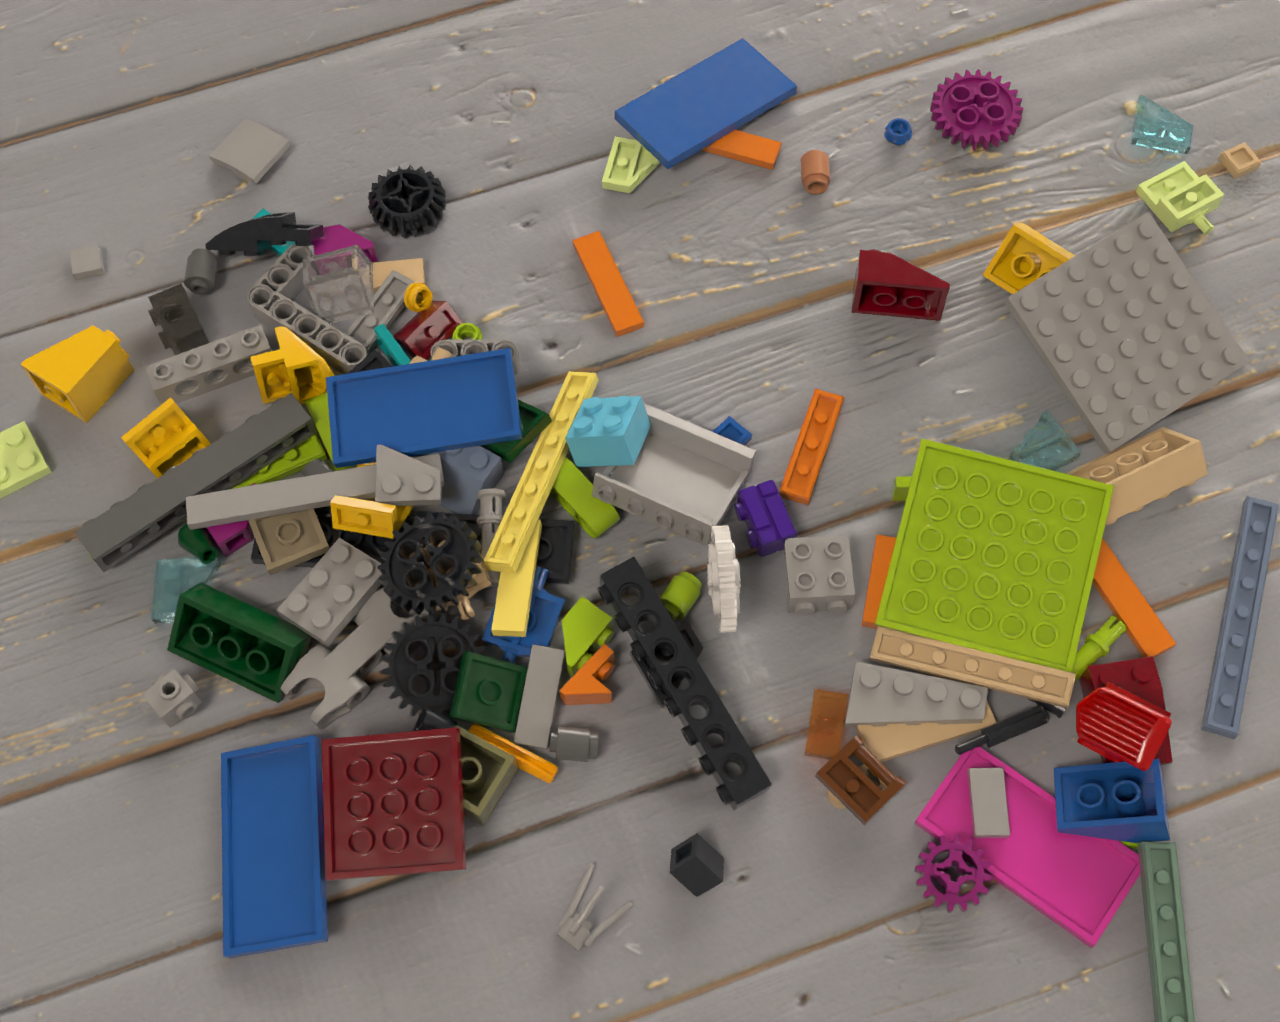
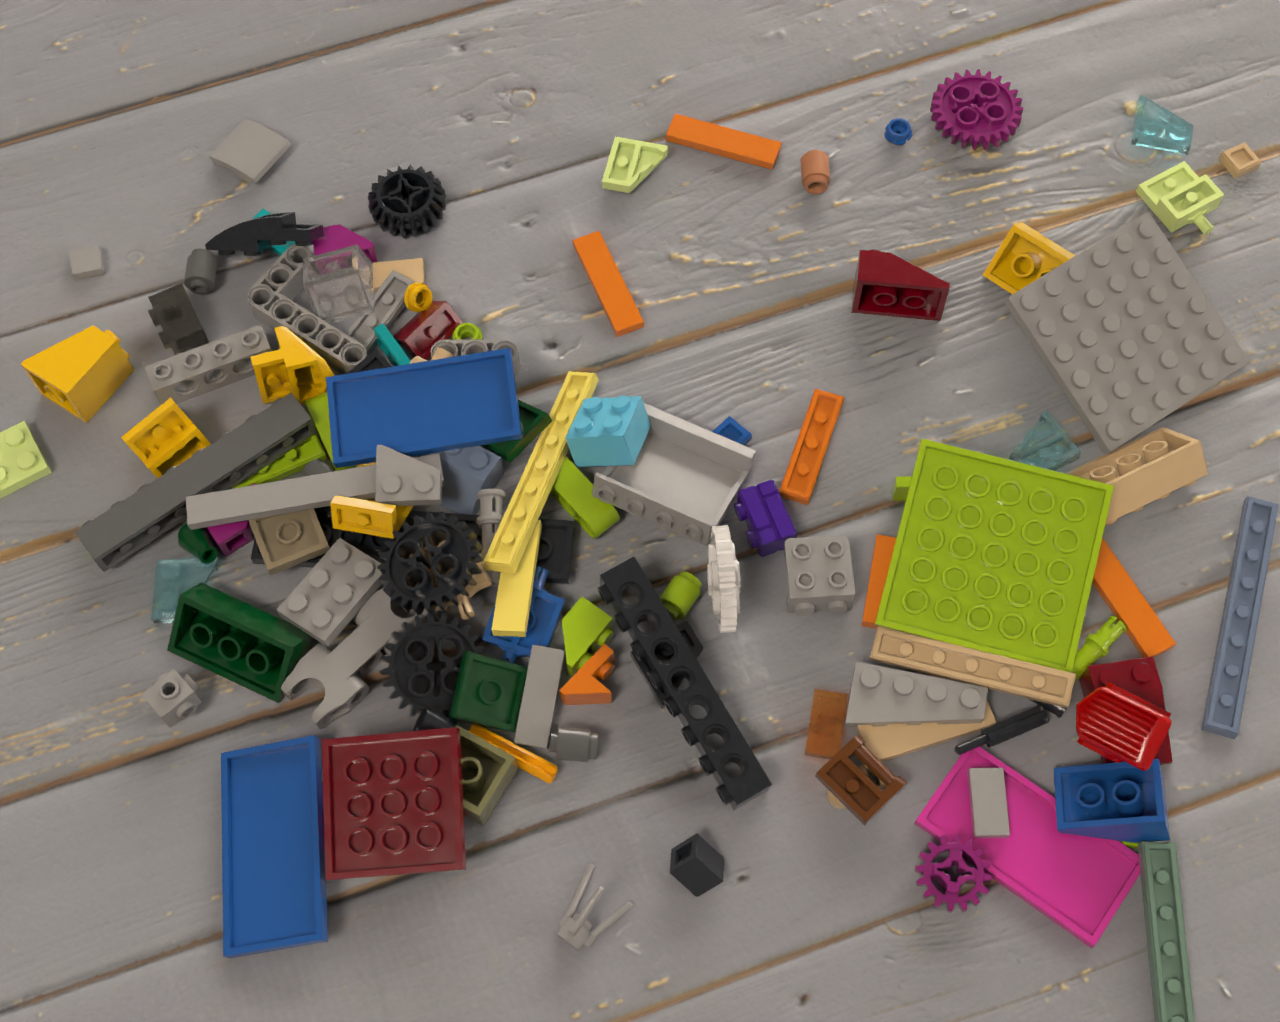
blue tile [614,38,797,169] -> none

